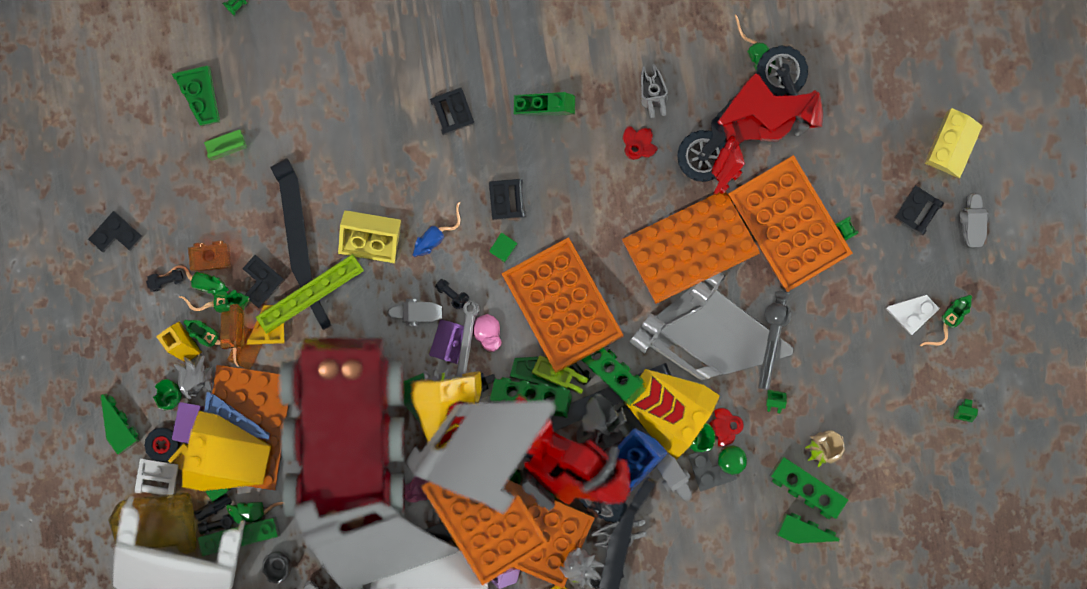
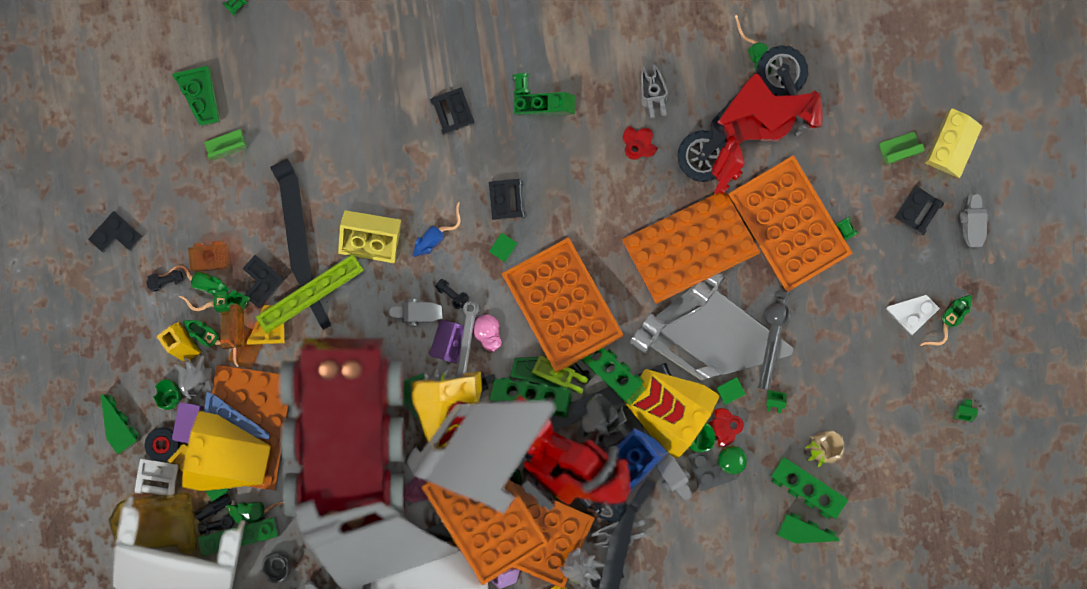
none -> green bush [512,73,531,95]
none -> green panel [717,377,746,405]
none -> bright green panel [879,132,925,165]

